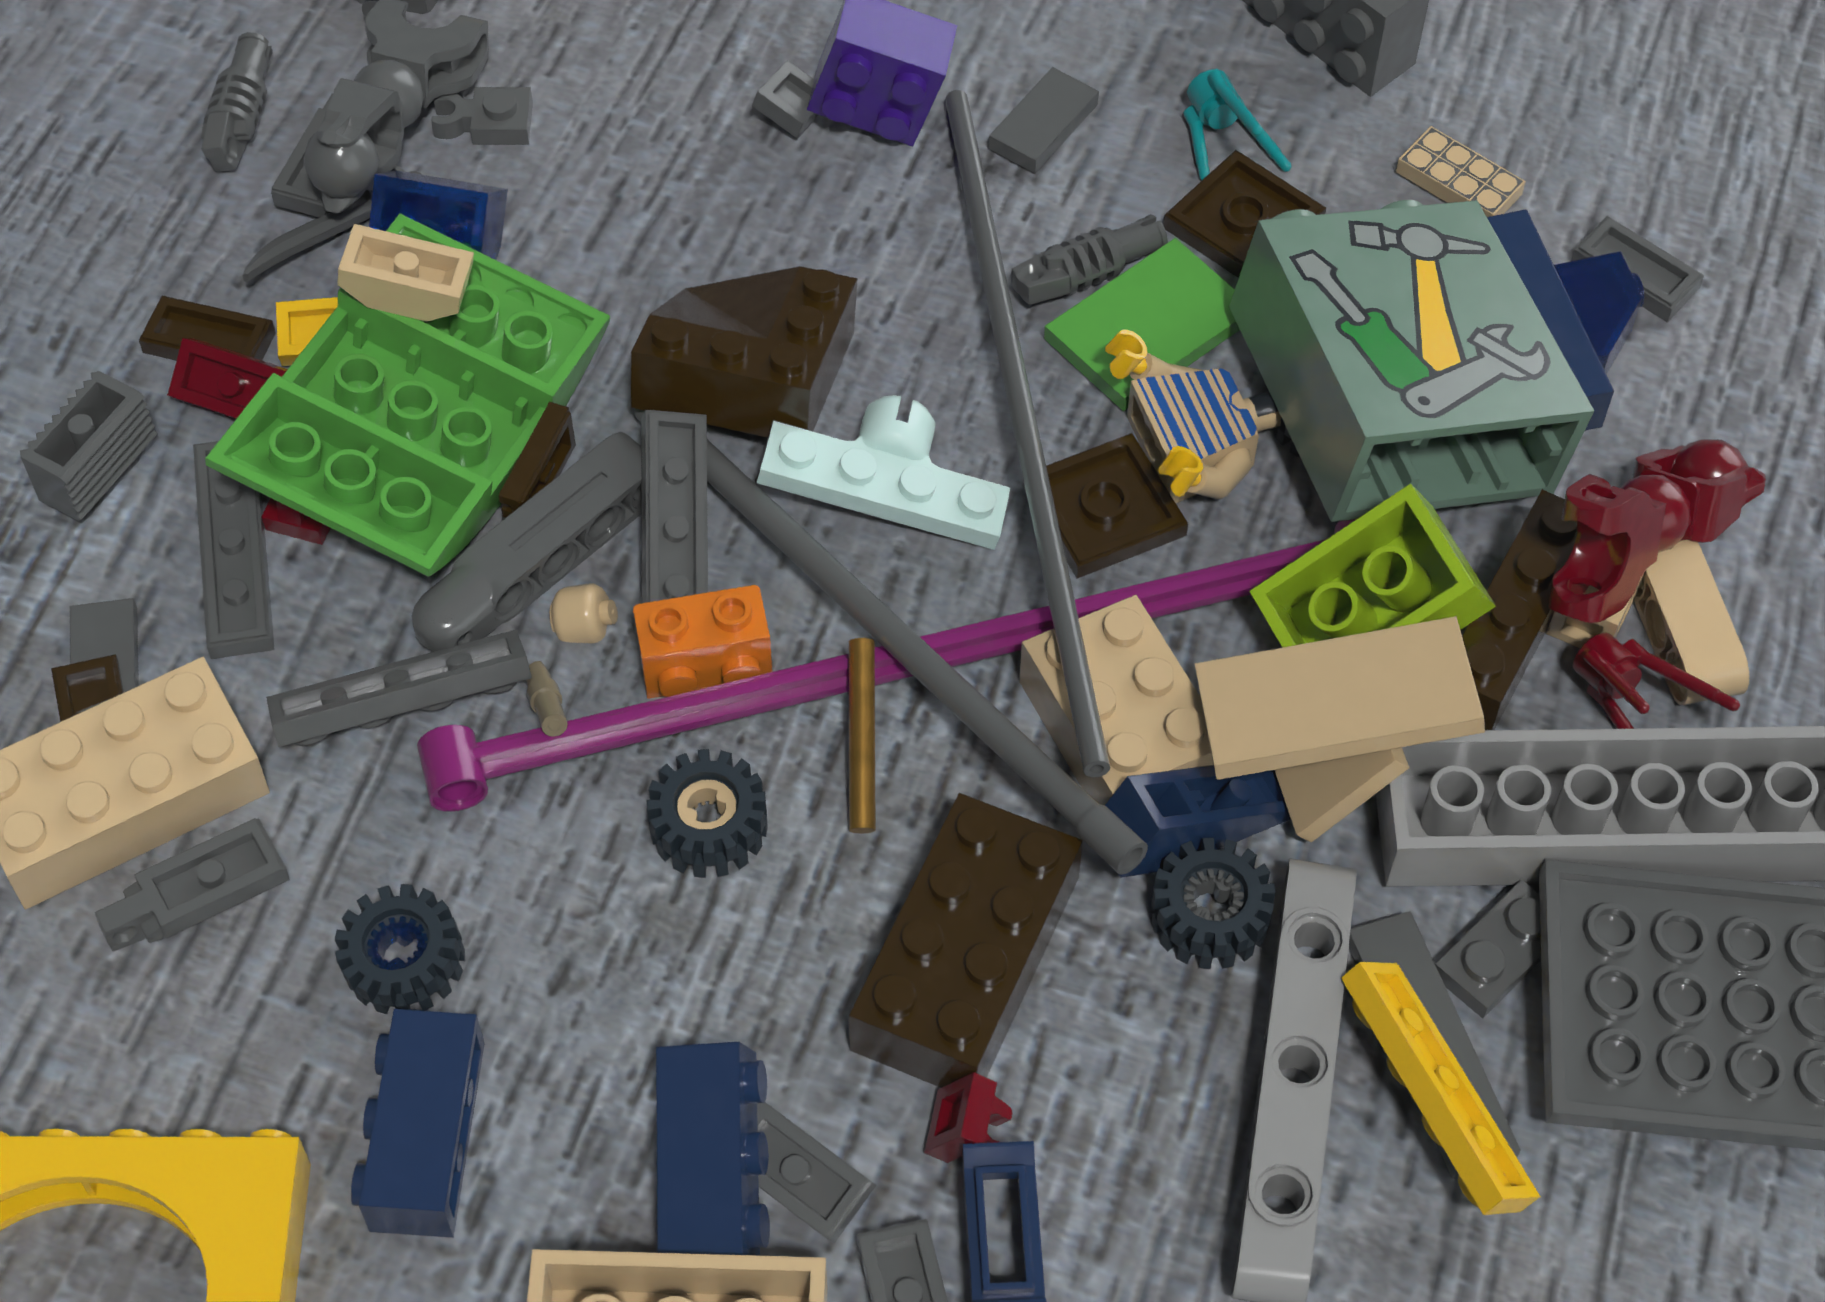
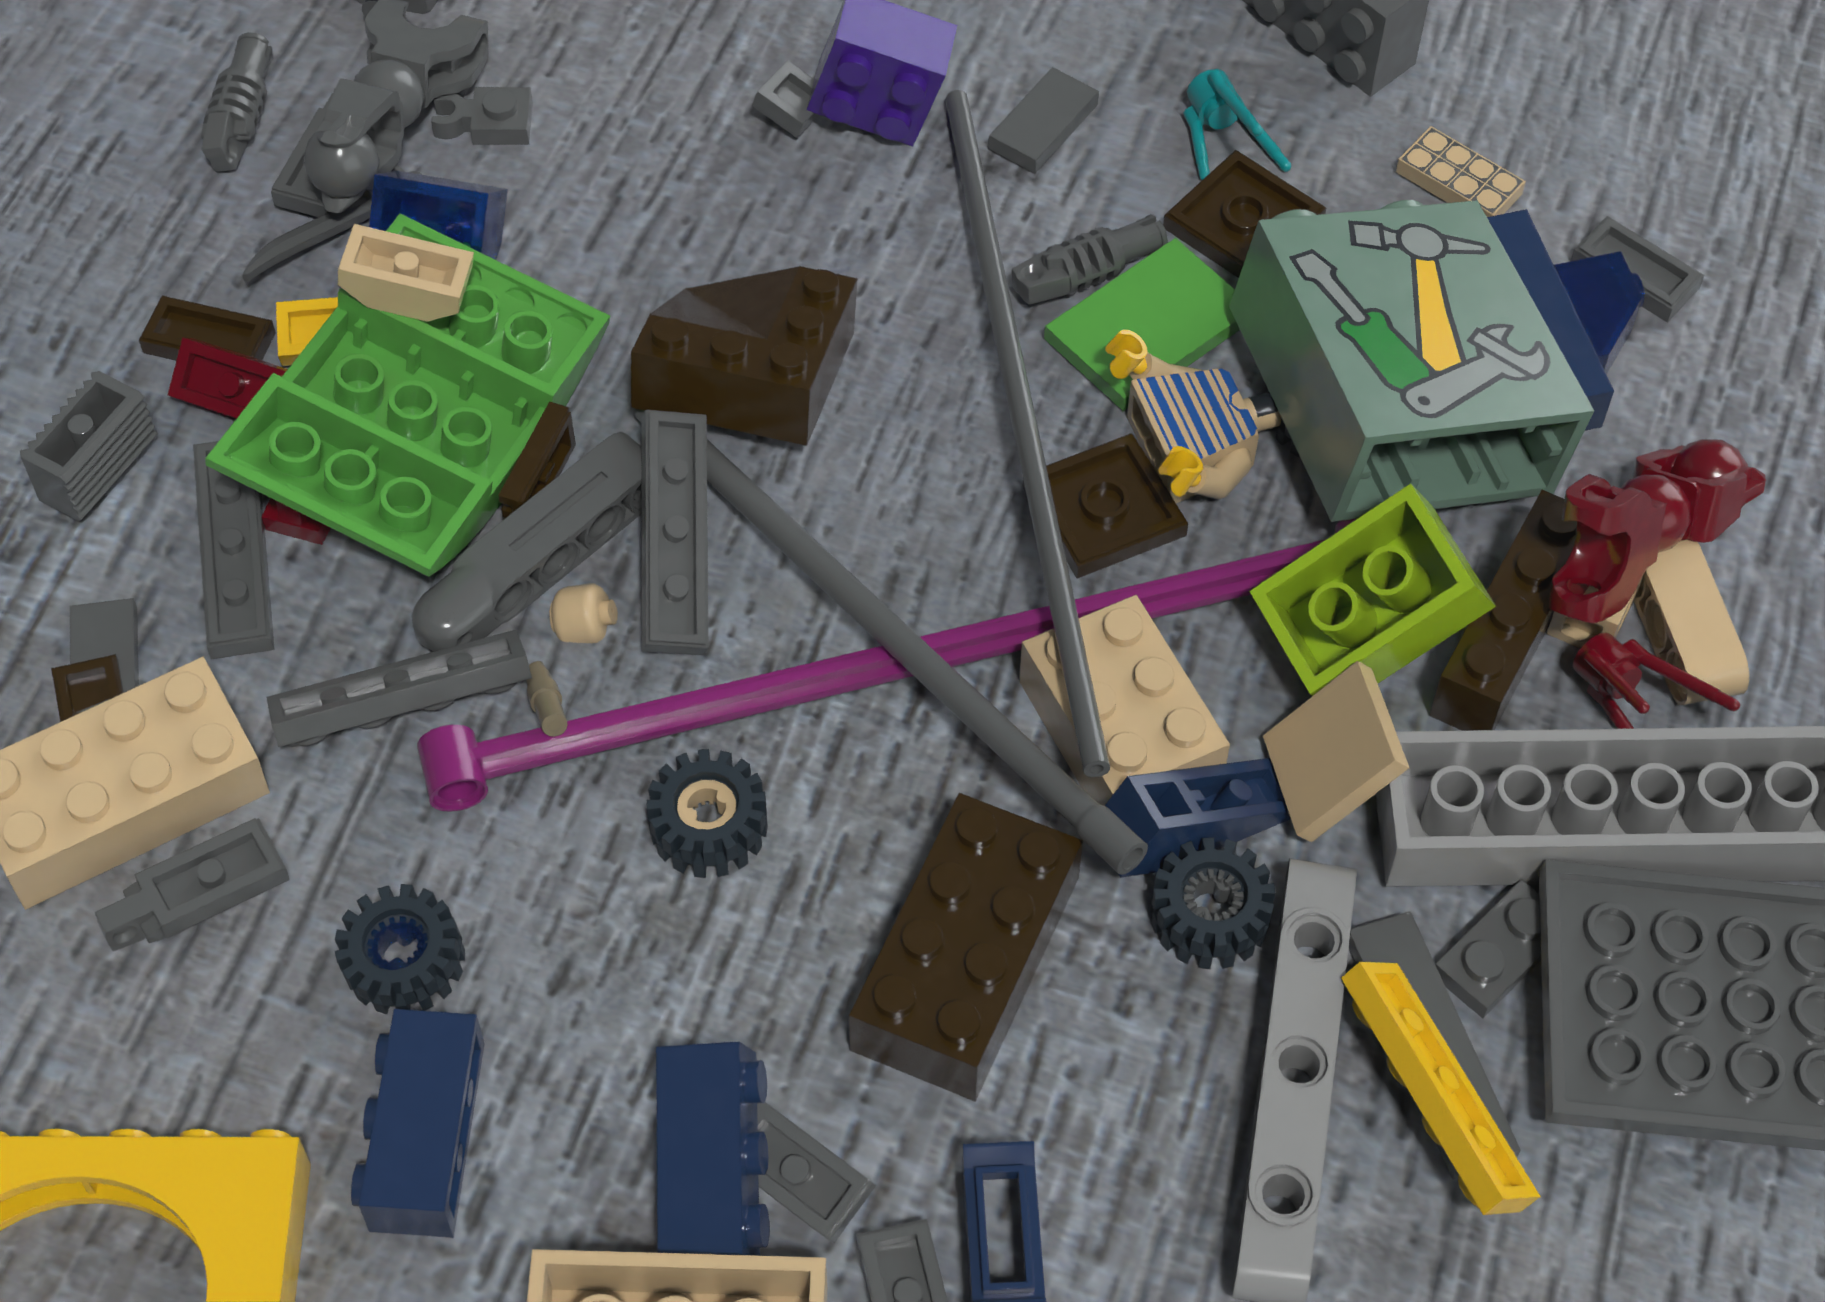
orange bracket [633,585,772,699] -> none
light aqua plate [757,395,1010,550] -> none
pearl gold bar [849,638,876,834] -> none
dark red tile [924,1072,1013,1163] -> none
tan tile [1195,616,1485,780] -> none

